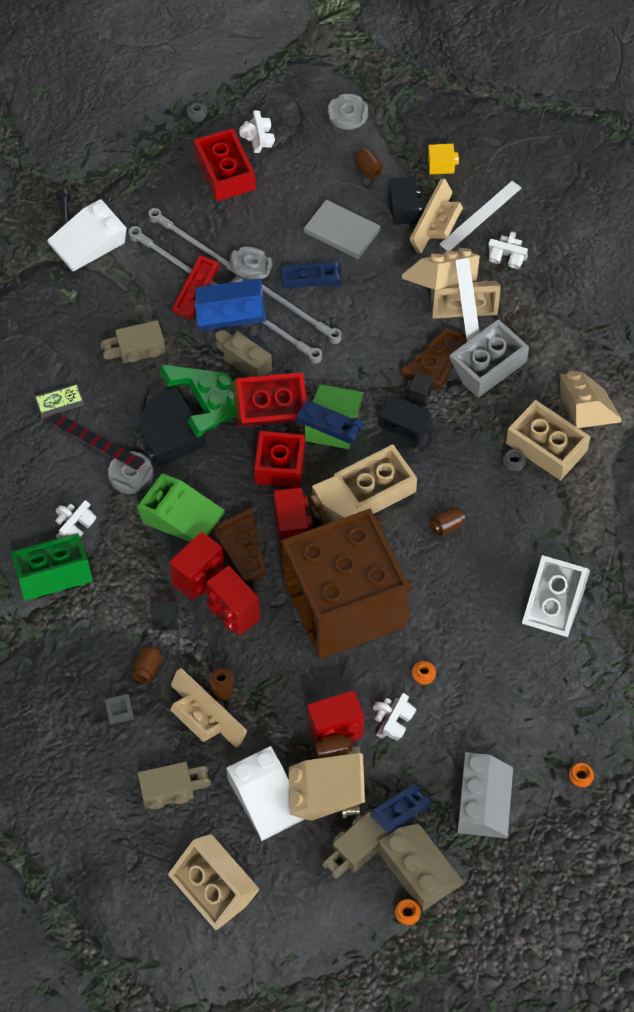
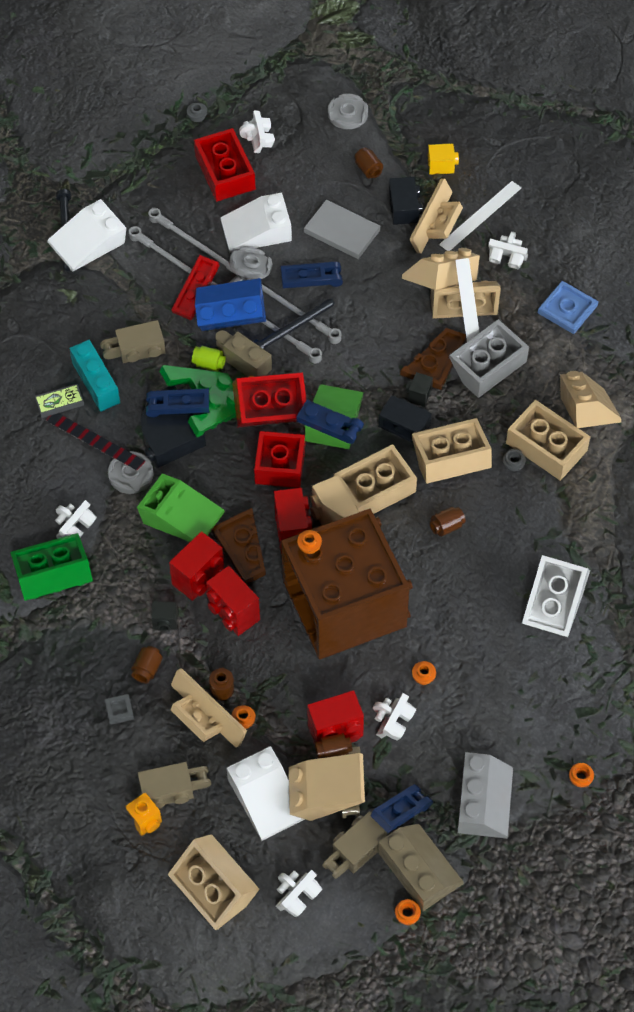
none -> teal brick [69,339,120,412]
none -> light orange bracket [126,793,162,836]
none -> dark blue plate [146,388,210,417]
none -> lime brick [192,346,226,372]
none -> white slope [221,193,292,253]
none -> orange plate [231,705,256,729]
none -> black bar [252,299,335,349]
none -> white hips [276,870,322,917]
none -> orange plate [297,530,322,554]
none -> tan slope [412,418,492,484]
none -> medium blue tile [538,281,598,334]

